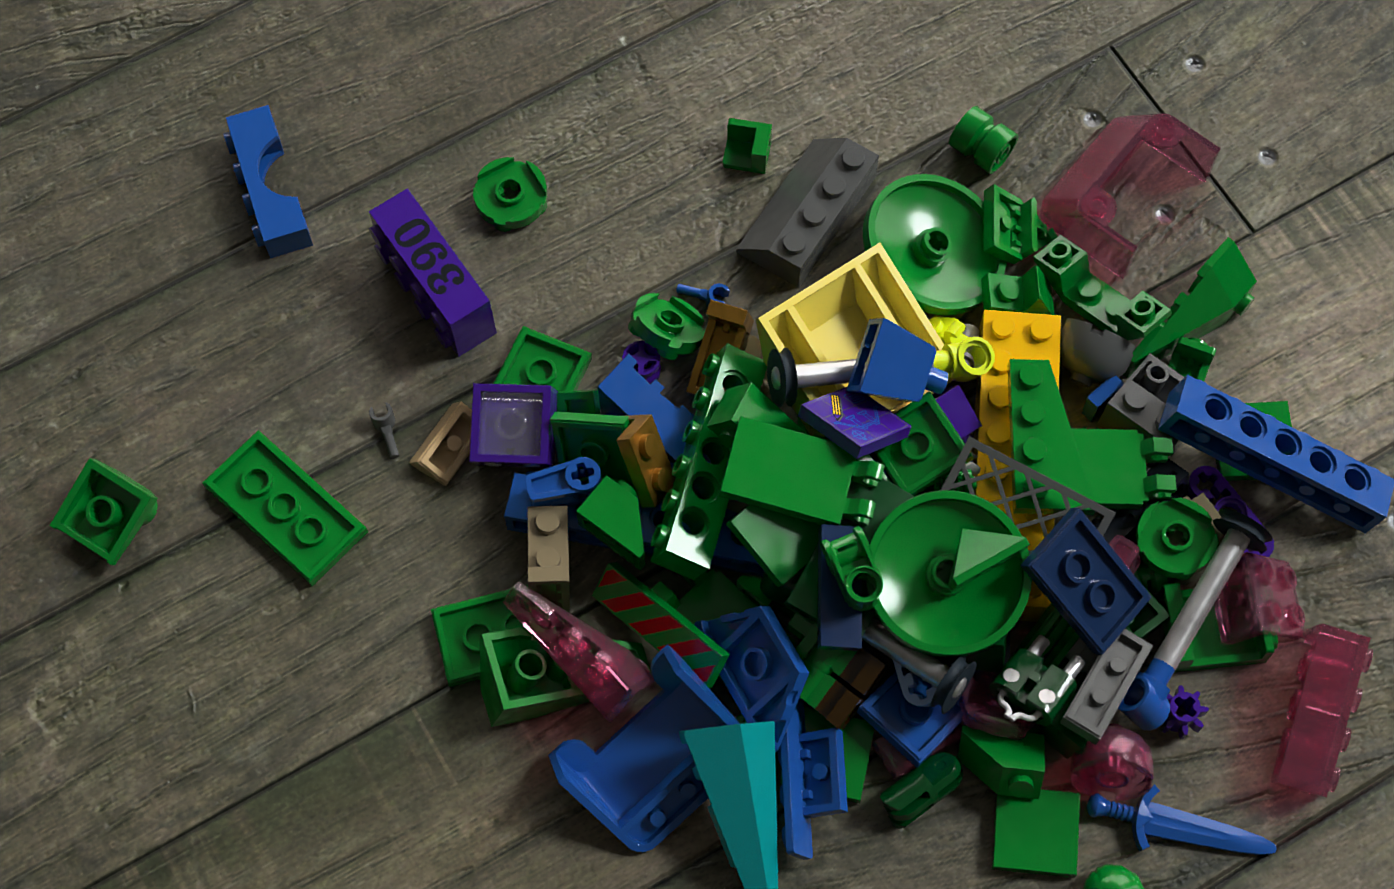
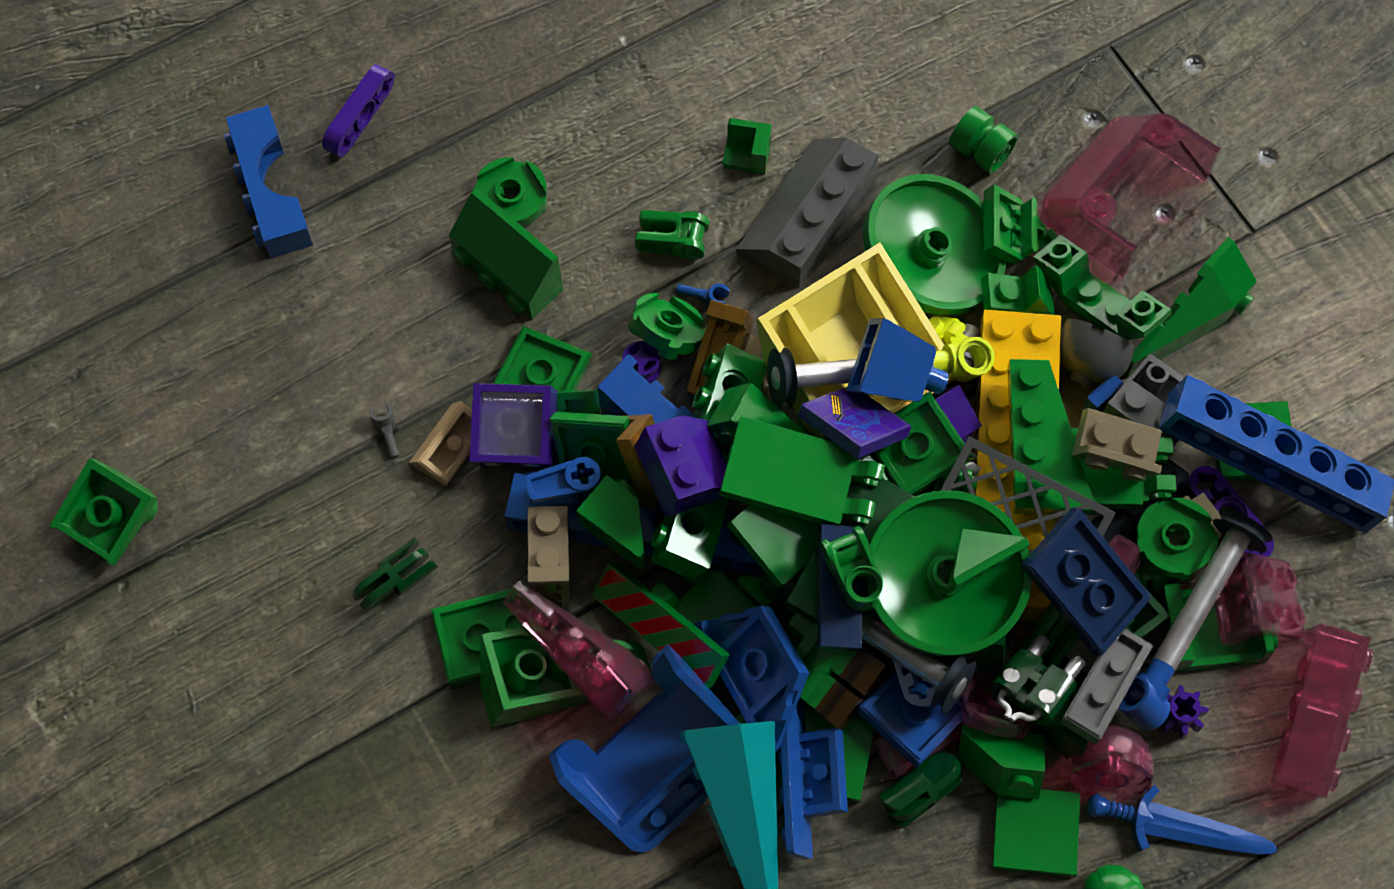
green tile [202,430,368,586] -> none
dark purple brick [369,188,497,357] -> none
green bracket [1168,337,1216,381] -> none
none -> dark purple beam [322,64,395,157]
none -> dark green arm [353,537,438,610]
none -> green slope [449,188,563,320]
none -> dark purple slope [634,415,727,518]
none -> green piece [635,210,710,260]
none -> dark tan bracket [1072,408,1162,482]

